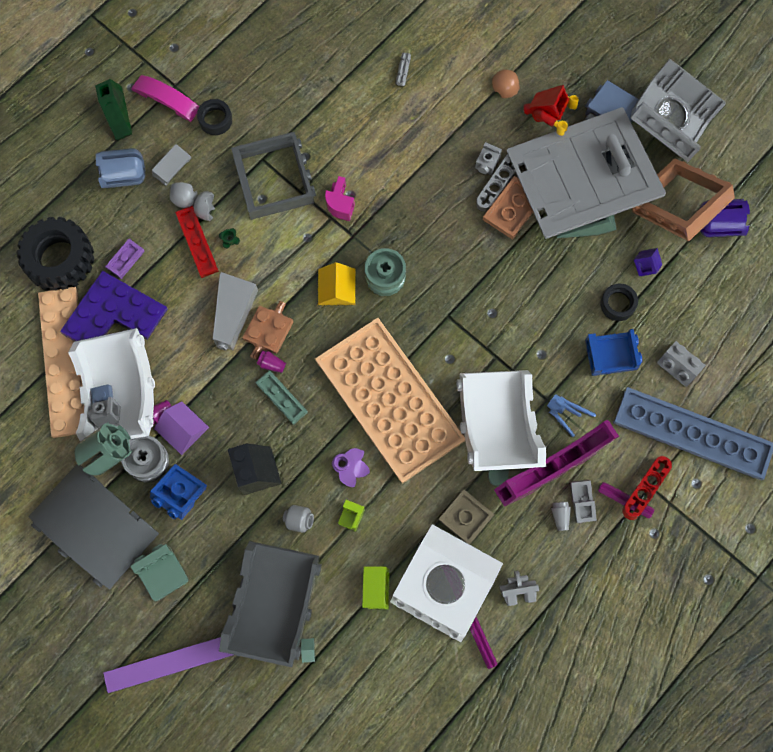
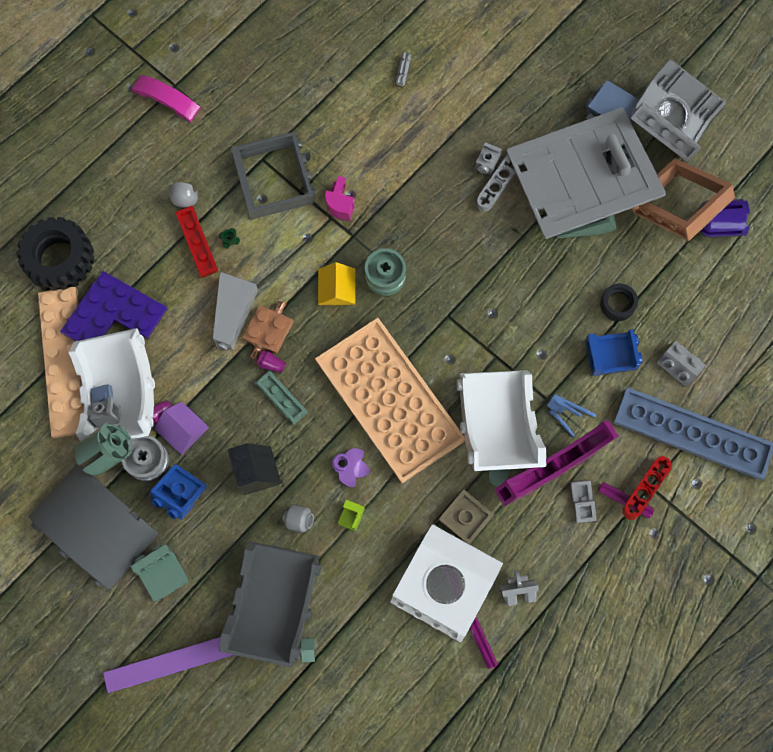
dark green slope [95,79,132,141] -> none
sand blue cylinder [96,148,145,188] -> none
medium lavender plate [105,239,145,279] -> none
light grey hinge [152,144,191,186] -> none
light grey hair [193,191,215,222] -> none
black tyre [197,99,232,135] -> none
lime hinge [362,567,390,609] -> none
nougat plate [483,176,533,240] -> none
nougat hair [492,69,520,98] -> none
red torso [524,85,579,136] -> none
light grey cone [551,502,571,531] -> none
dark purple panel [634,248,662,277] -> none

